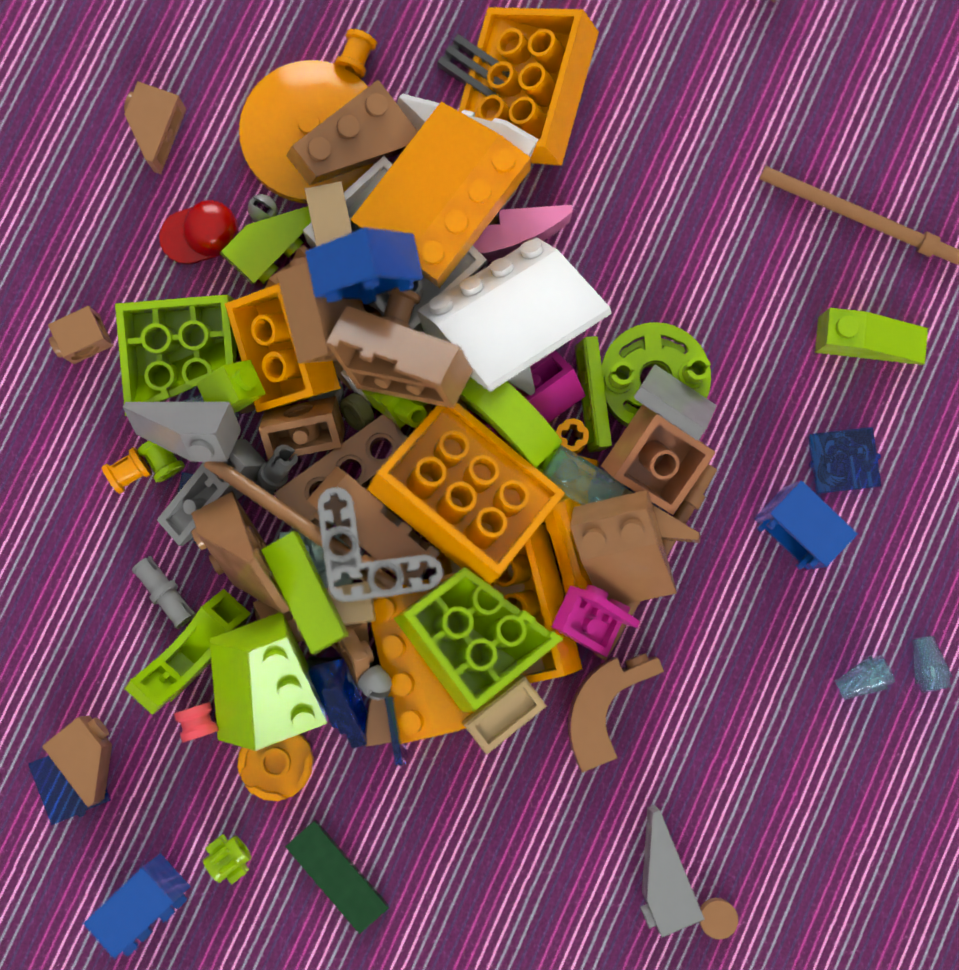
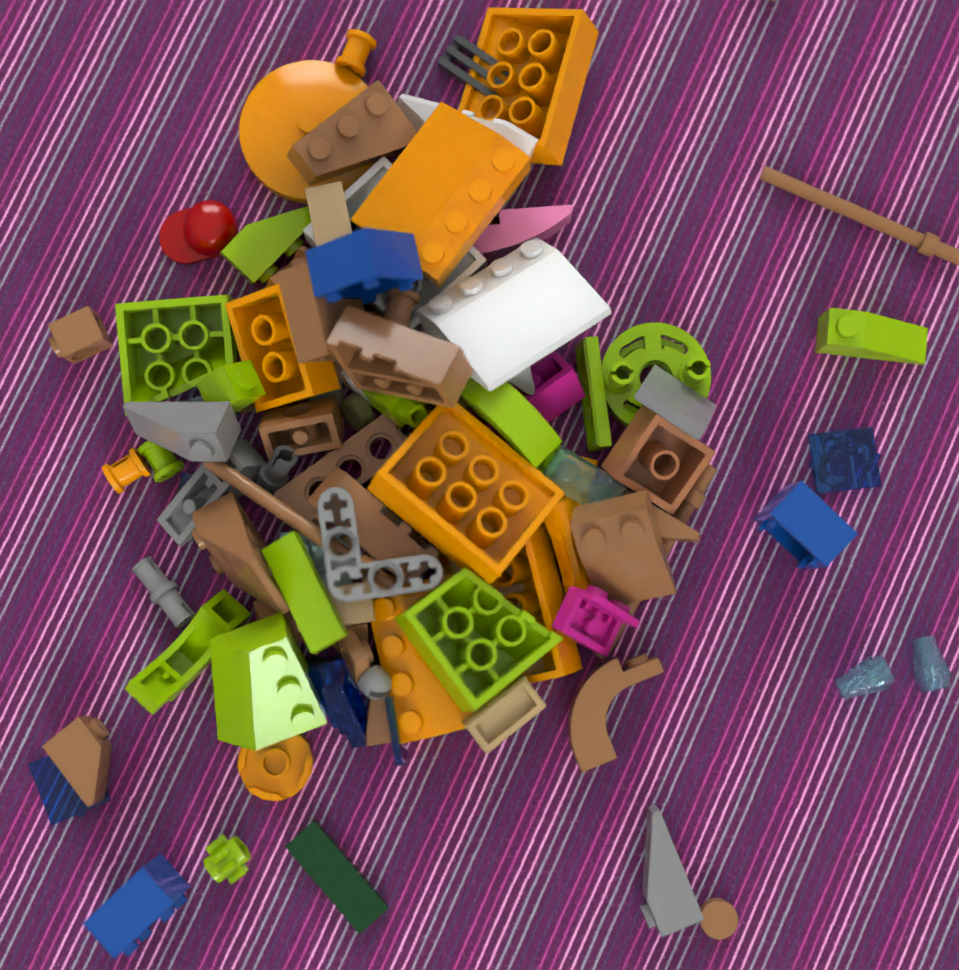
medium nougat slope [124,81,186,174] -> none
coral wheel [173,702,219,743] -> none
light grey hinge [248,194,278,222] -> none
light orange bush [556,418,589,455] -> none

